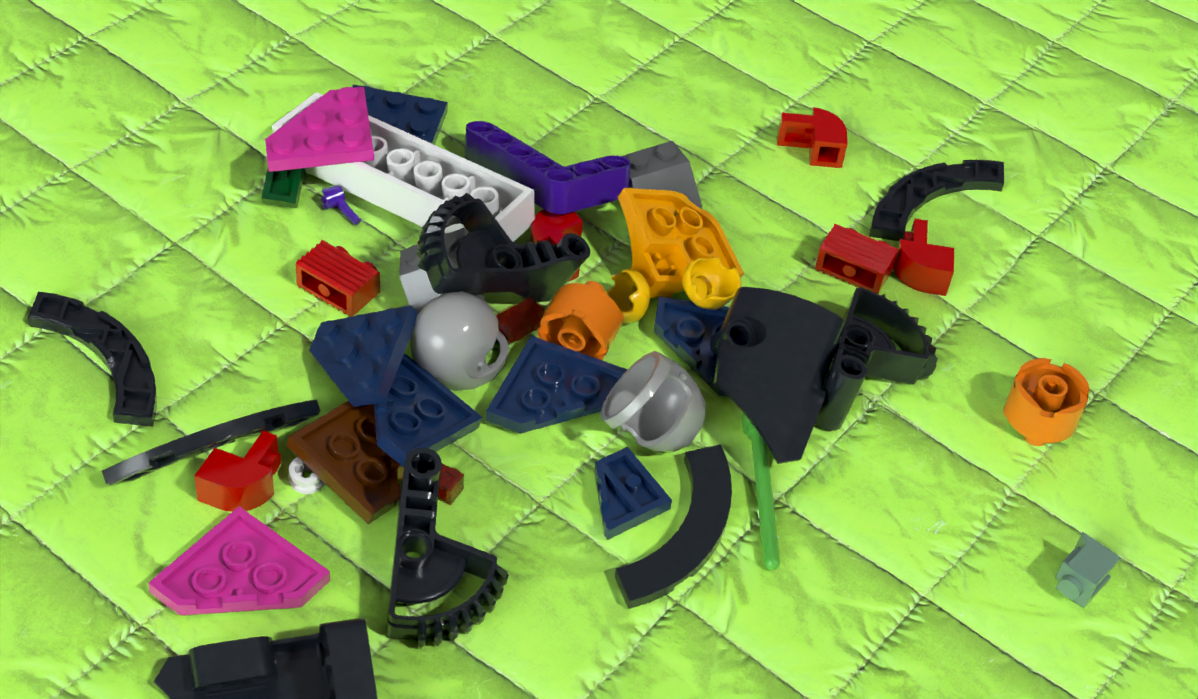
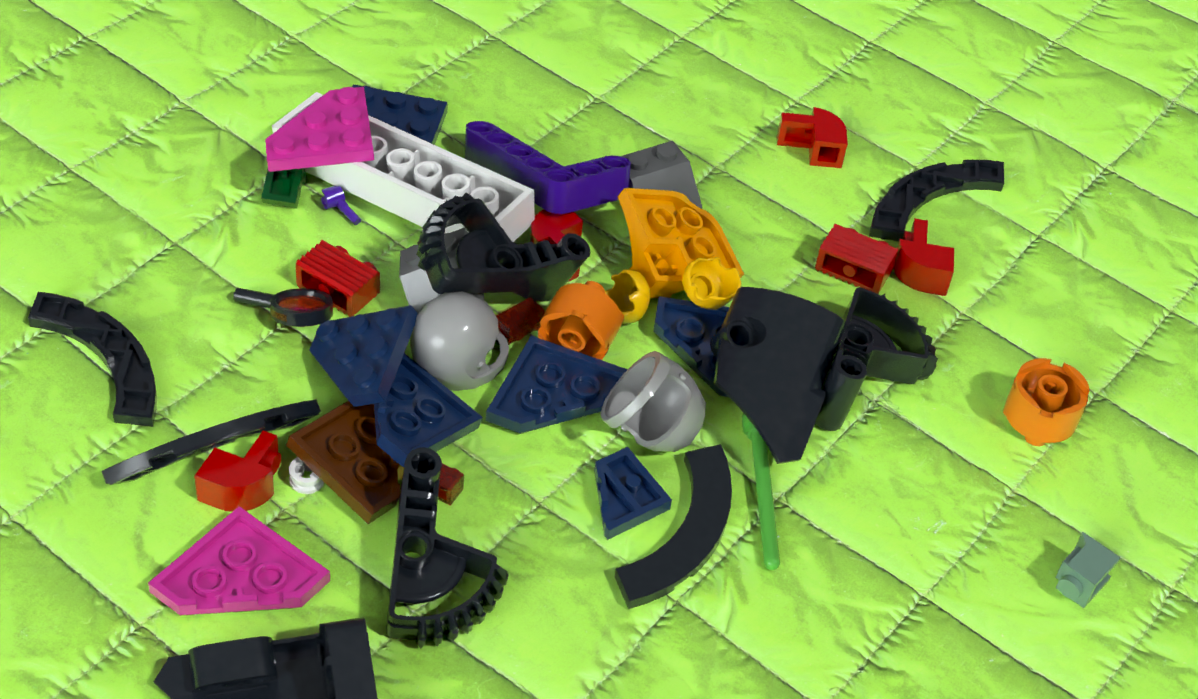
none -> black piece [234,288,333,327]

